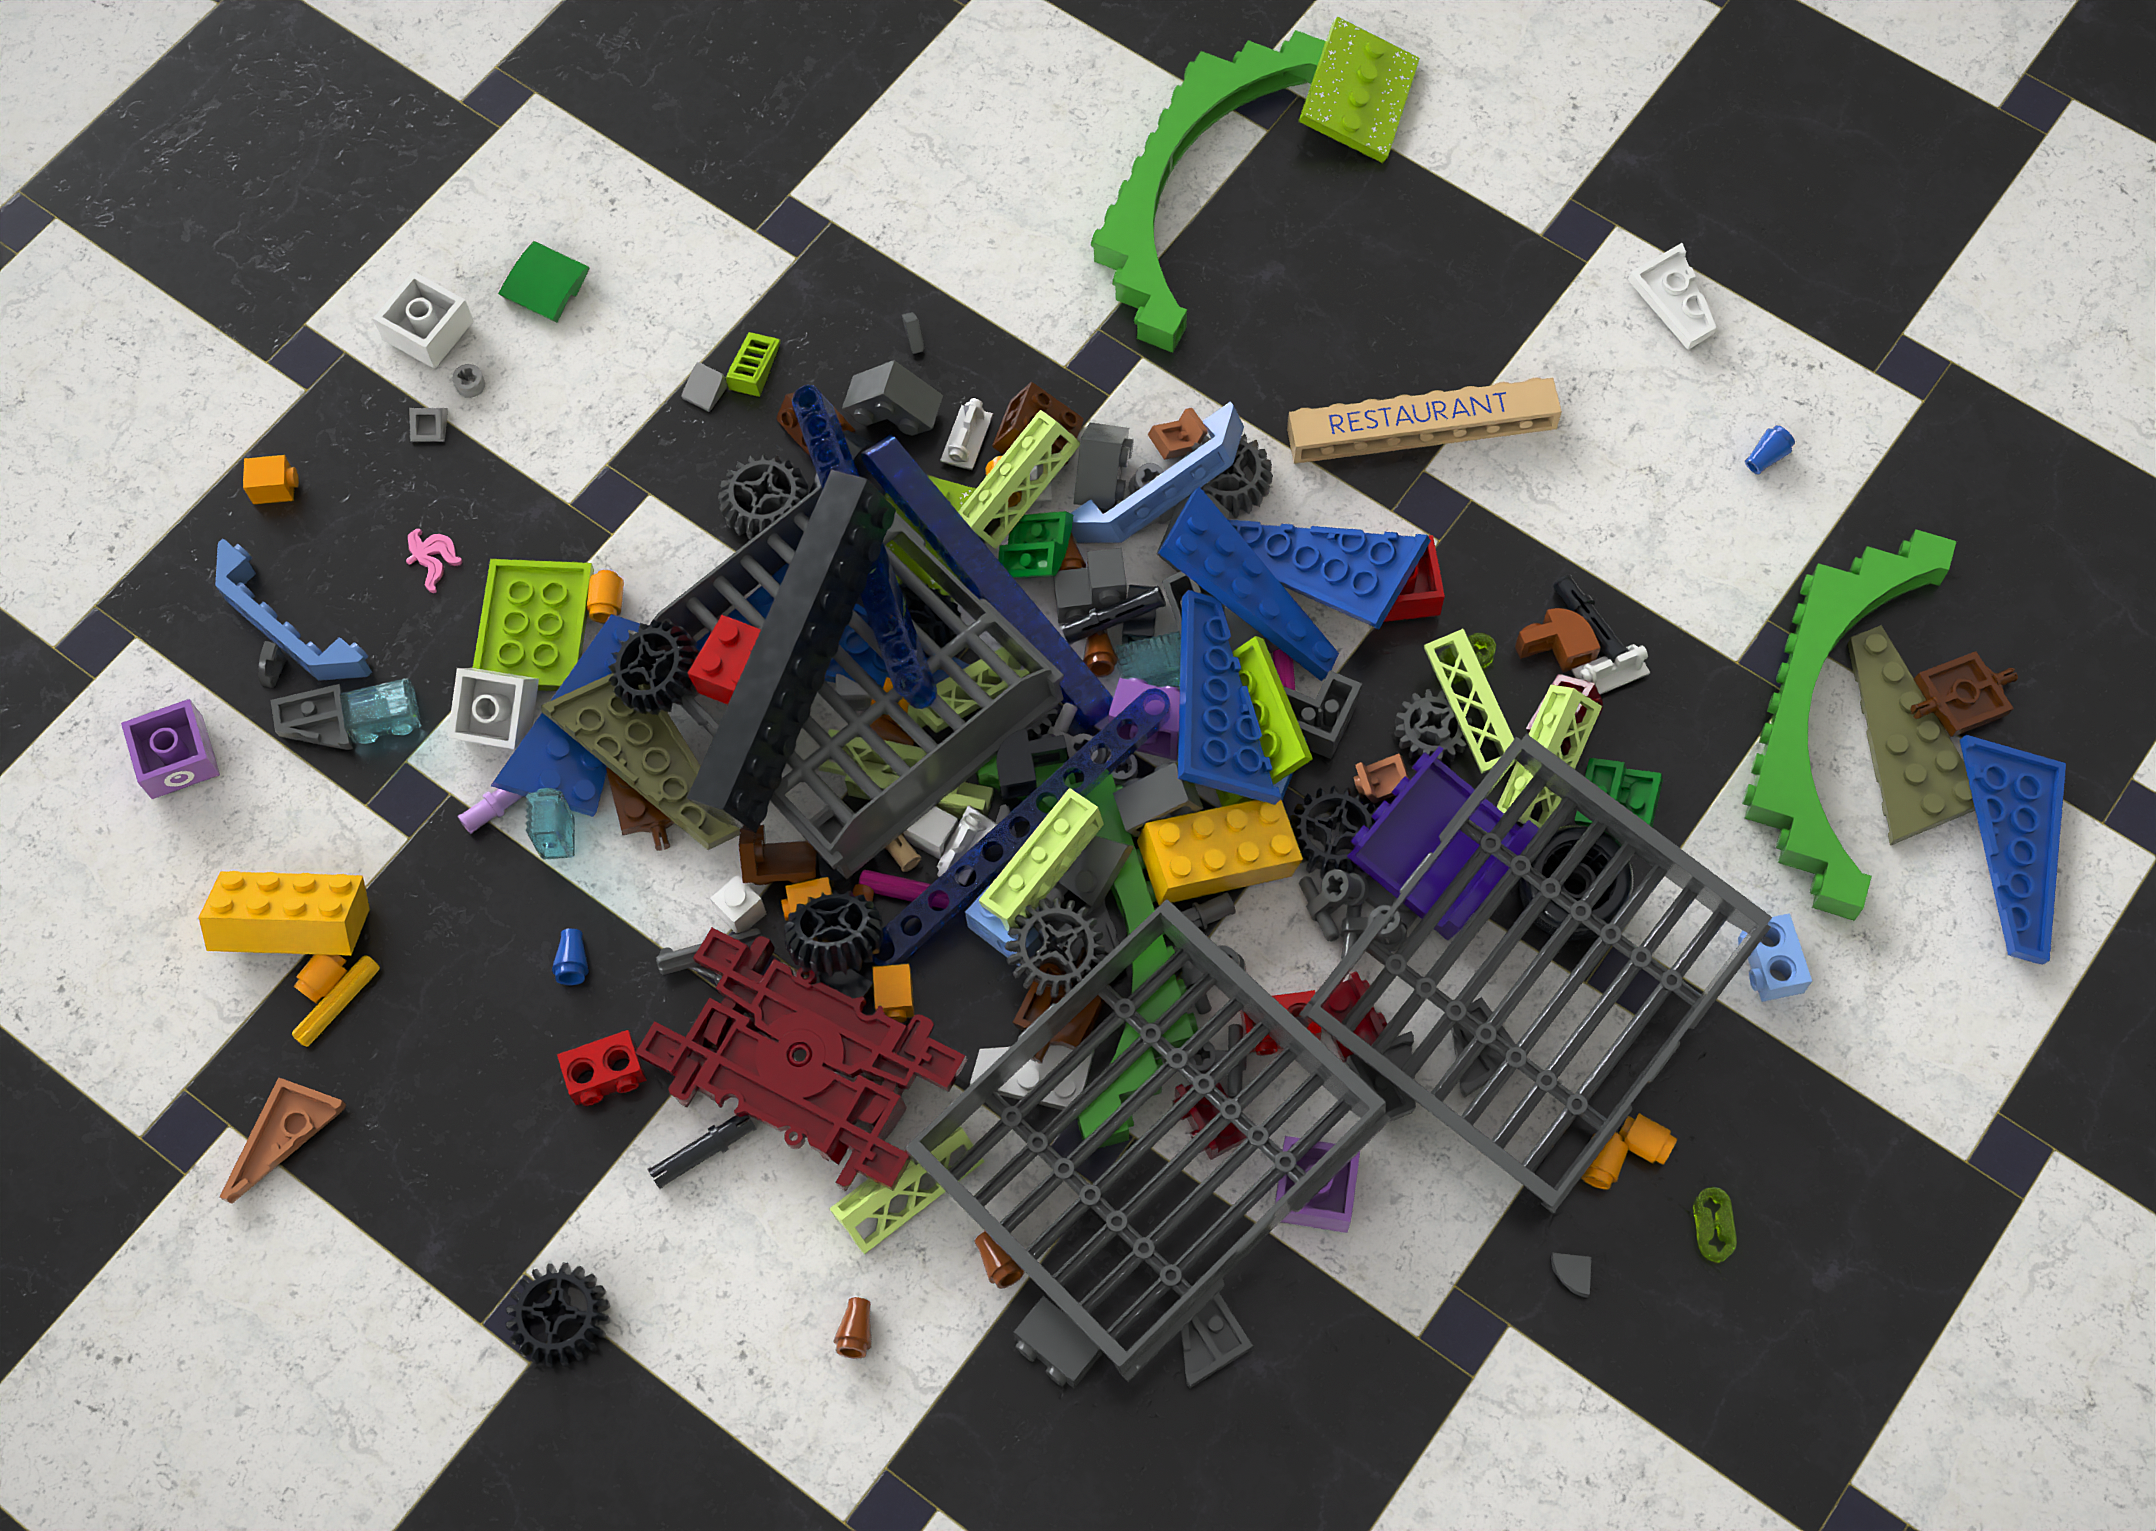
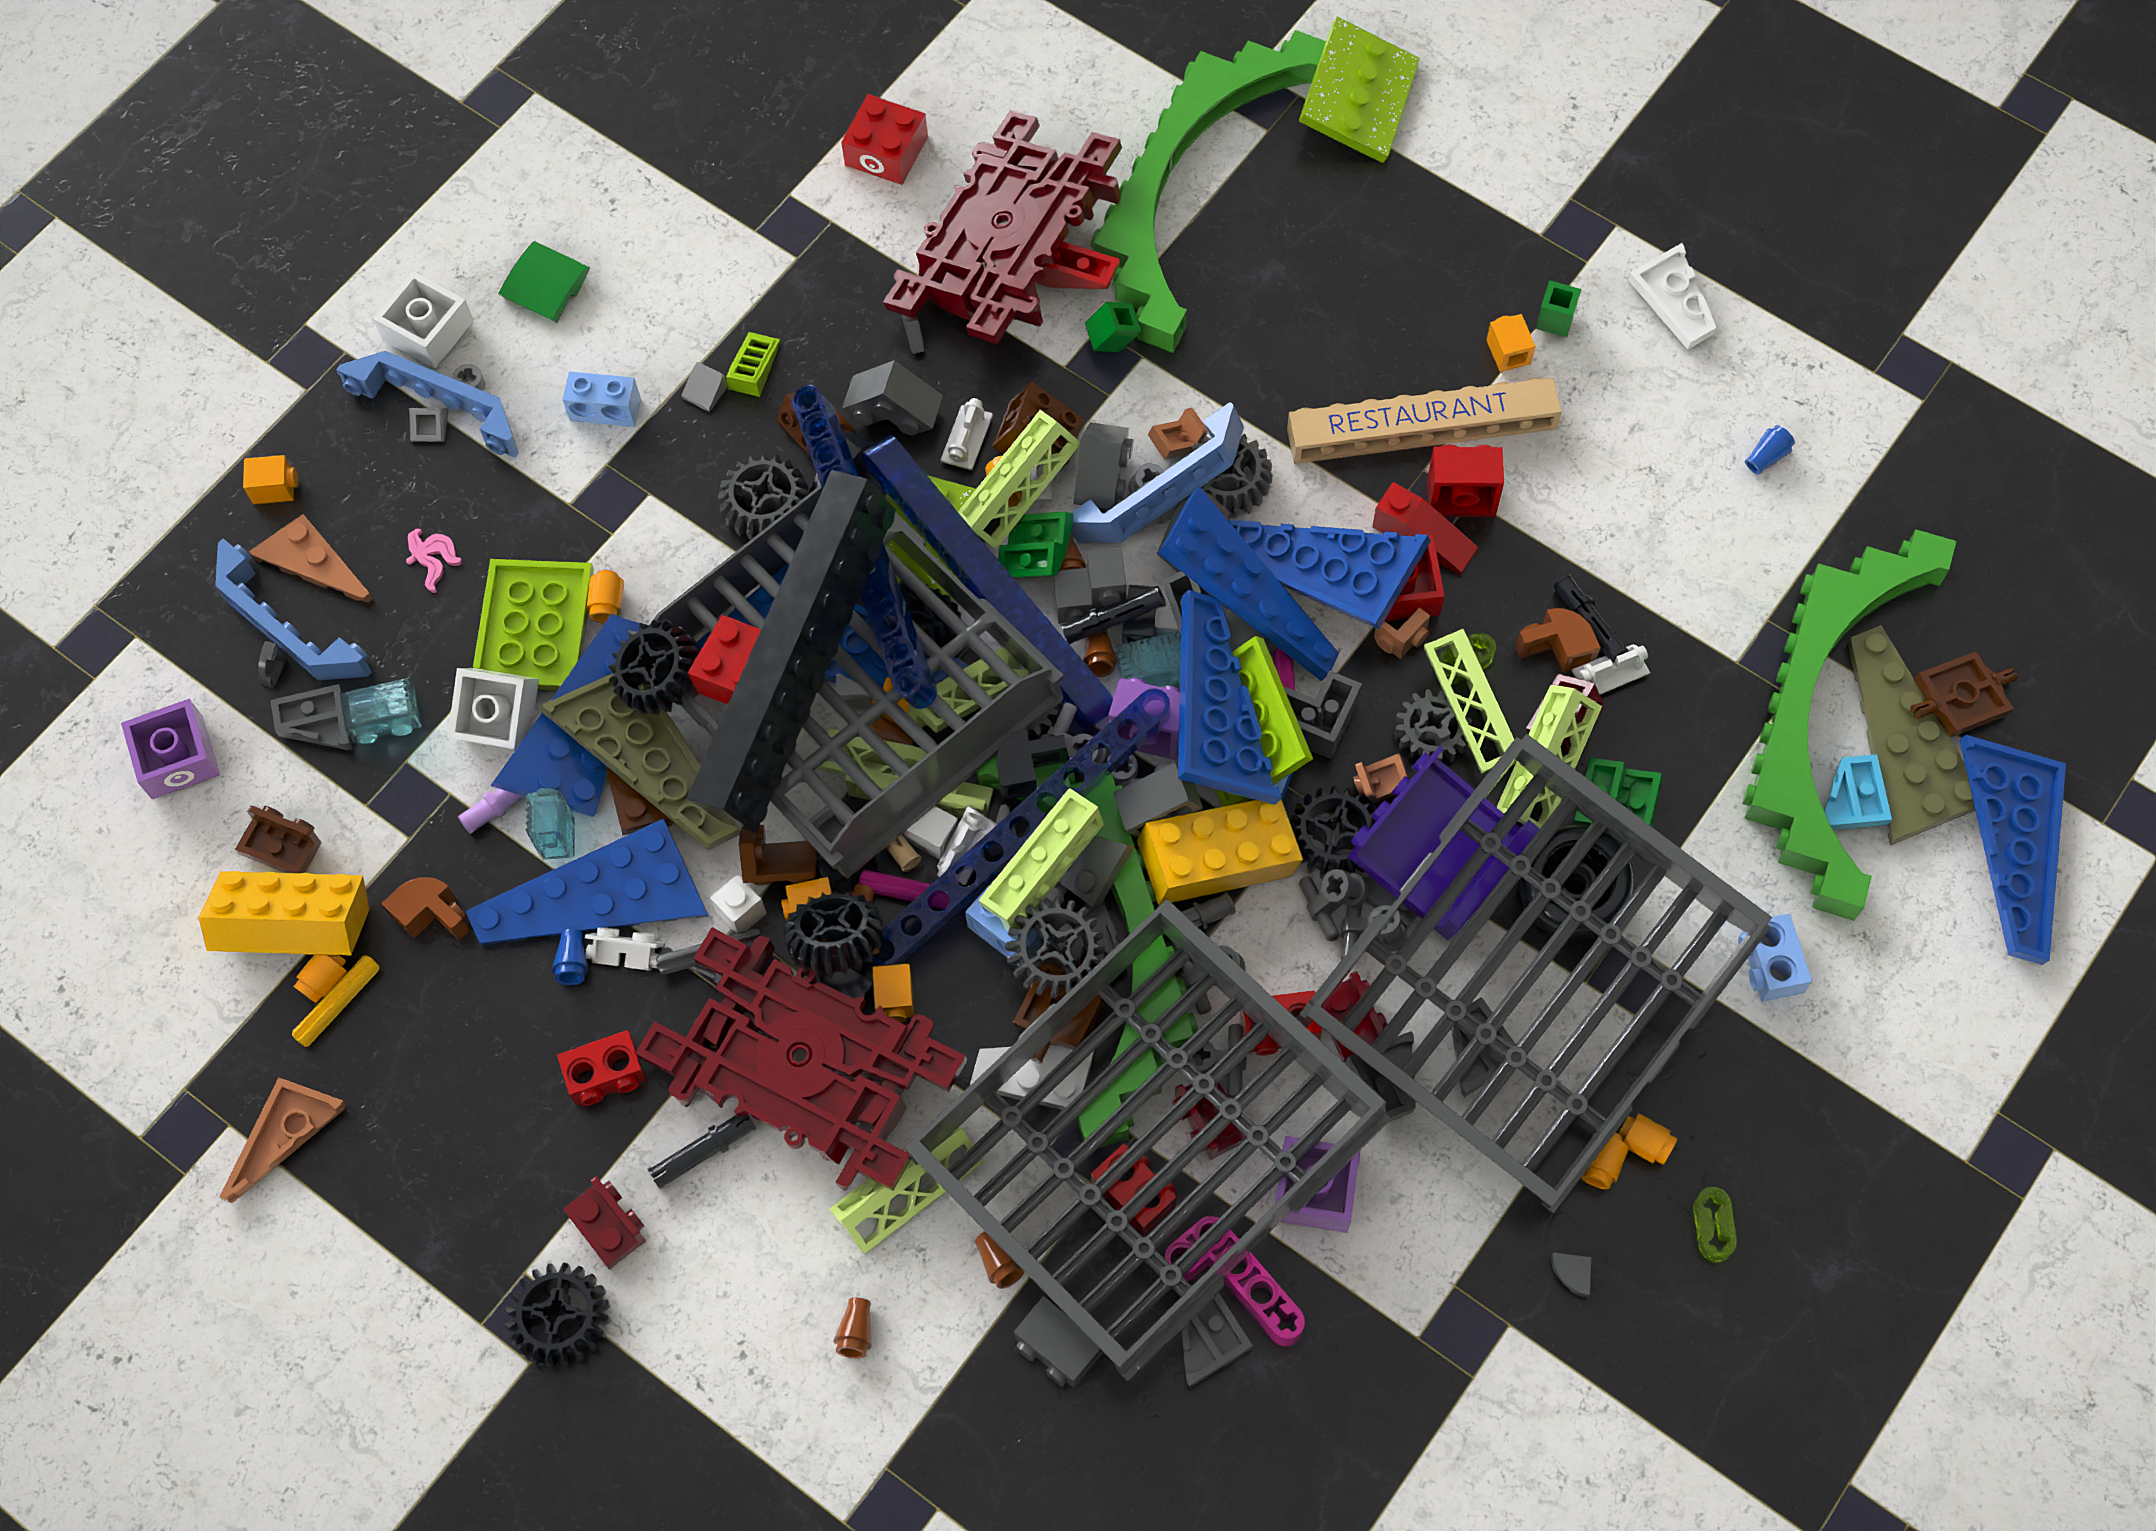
none -> reddish brown bracket [235,805,322,874]
none -> nougat wing [249,514,373,603]
none -> medium blue slope [336,351,519,458]
none -> dark orange brick [381,877,470,941]
none -> blue wing [466,819,709,945]
none -> light blue brick [563,371,641,427]
none -> dark red bracket [563,1176,646,1270]
none -> white hinge [585,927,665,971]
none -> red brick [841,94,928,185]
none -> piece [883,110,1122,344]
none -> red slope [1037,241,1120,289]
none -> green brick [1084,302,1142,352]
none -> red brick [1091,1143,1177,1237]
none -> light grey slope [1154,597,1181,644]
none -> dark pink beam [1165,1216,1305,1347]
none -> red slope [1372,482,1478,576]
none -> nougat bracket [1374,608,1430,659]
none -> red brick [1427,444,1504,517]
none -> light orange brick [1486,314,1536,372]
none -> green brick [1535,280,1582,337]
none -> medium azure wing [1824,754,1892,830]

